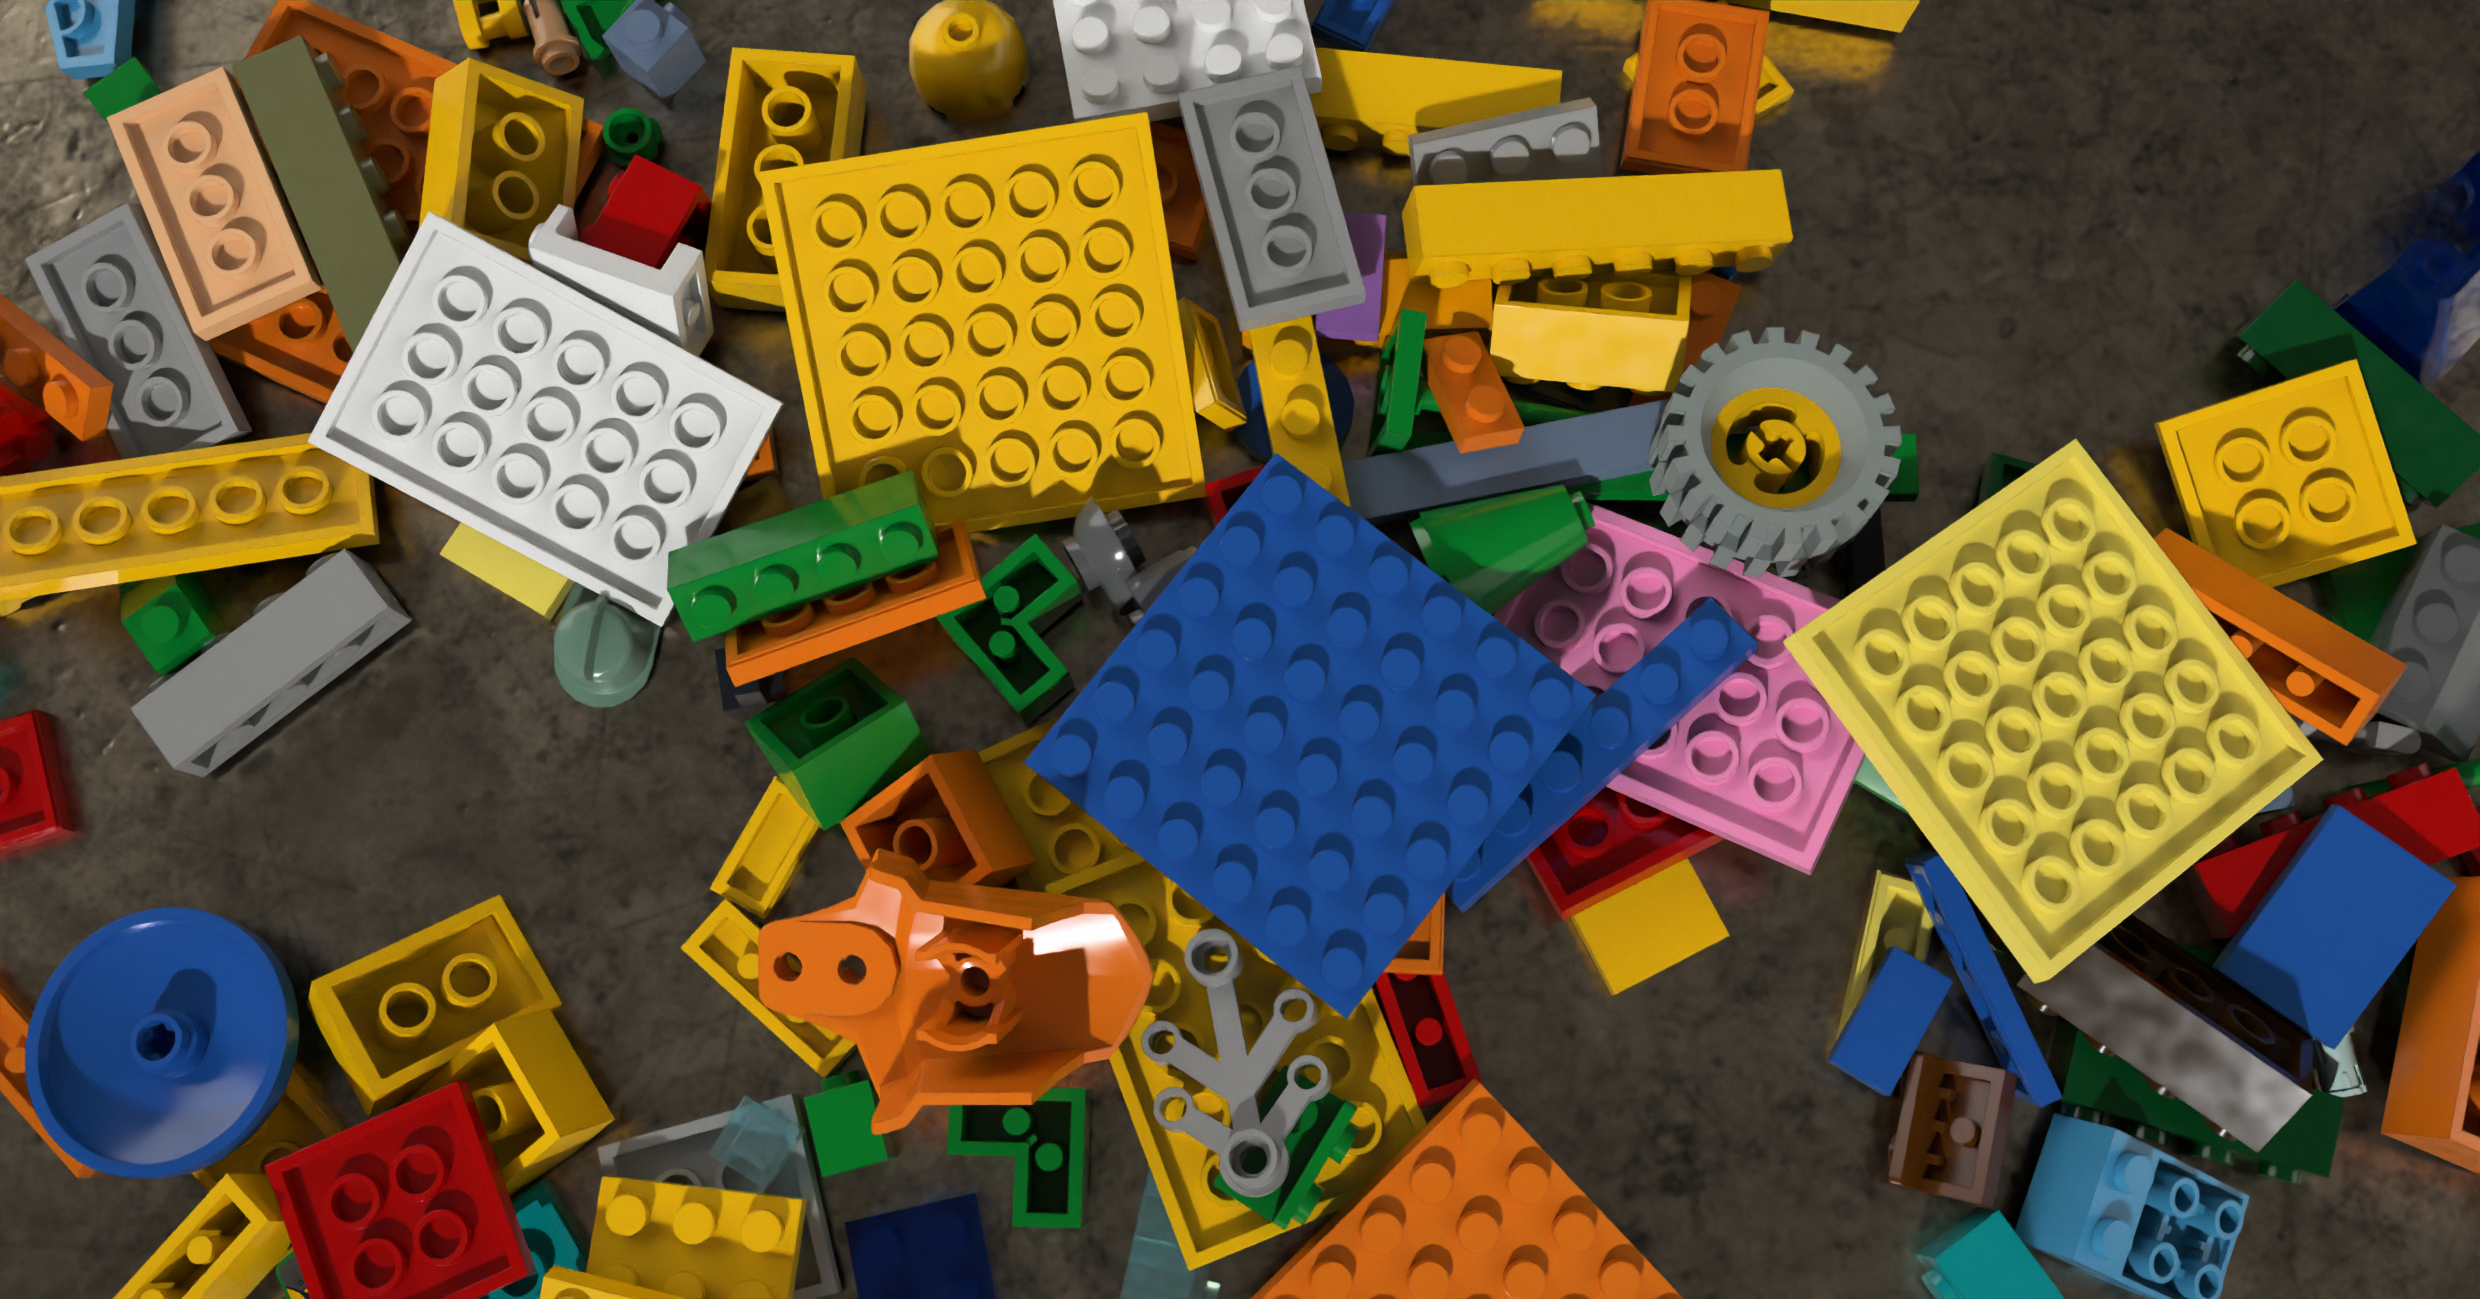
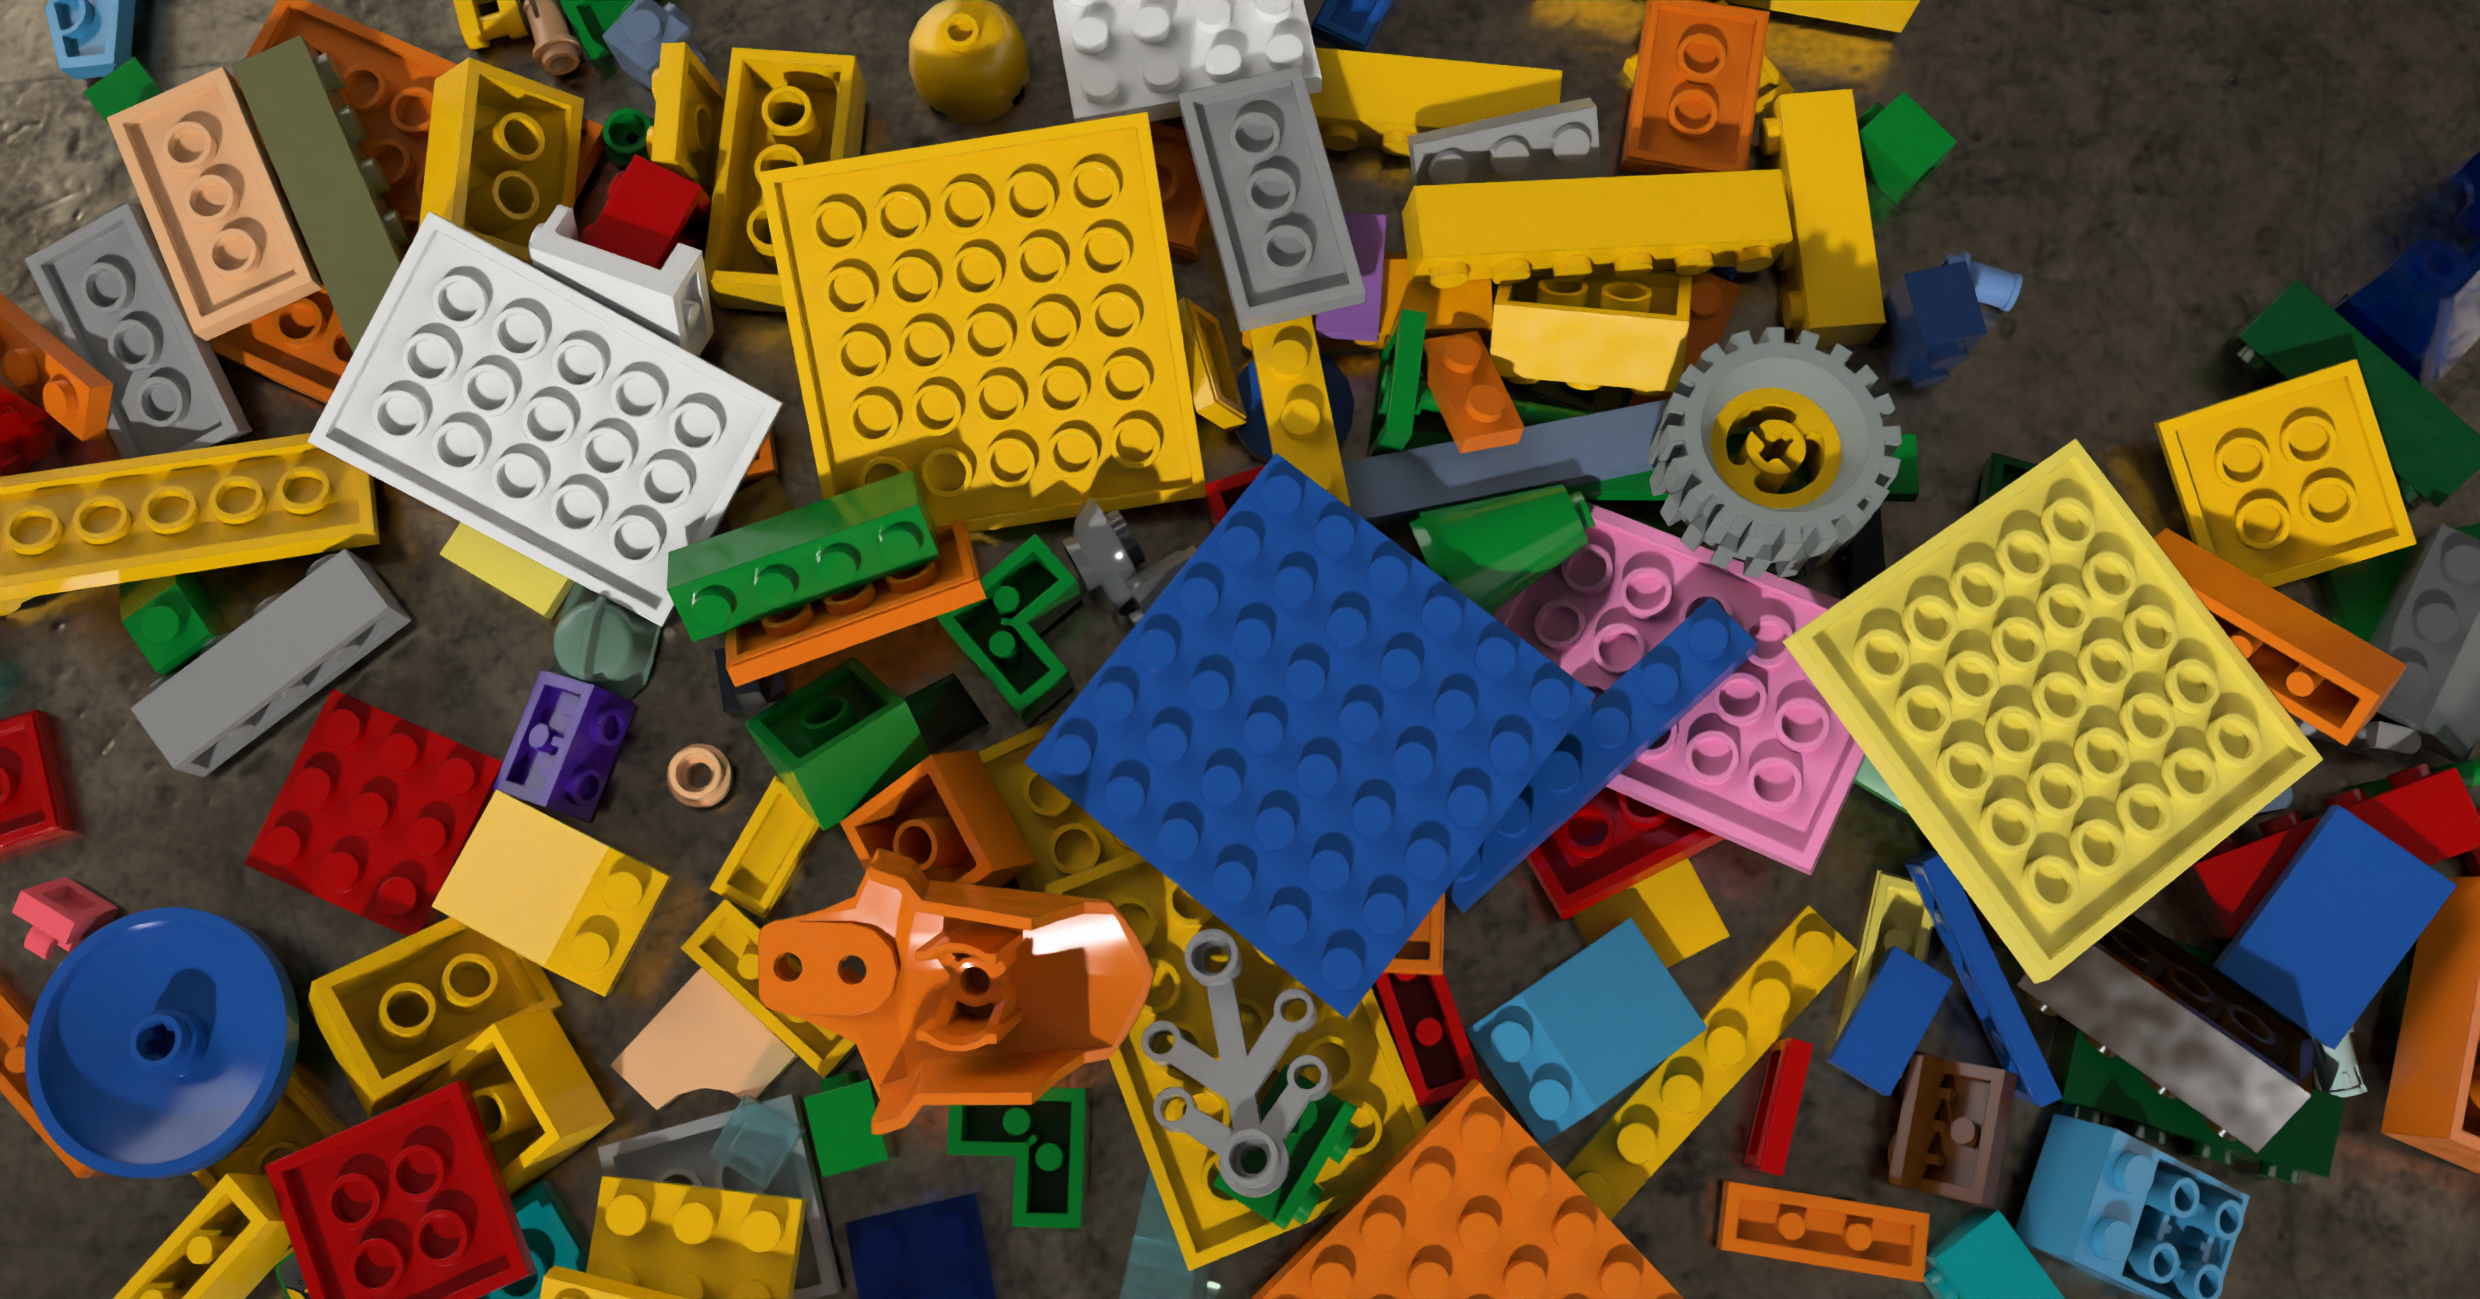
none -> coral tile [12,877,119,960]
none -> red plate [243,689,503,936]
none -> yellow slope [431,789,674,997]
none -> dark purple bracket [493,670,635,822]
none -> light nougat tile [610,967,799,1110]
none -> yellow plate [646,42,726,202]
none -> light nougat plate [667,743,733,808]
none -> clear smoke slope [904,673,990,754]
none -> dark azure slope [1464,917,1708,1146]
none -> yellow plate [1561,905,1858,1221]
none -> orange plate [1716,1181,1930,1283]
none -> red tile [1743,1038,1814,1177]
none -> yellow brick [1759,89,1886,347]
none -> green brick [1857,91,1957,205]
none -> dark blue brick [1875,261,1988,389]
none -> medium blue pin [1941,251,2023,312]

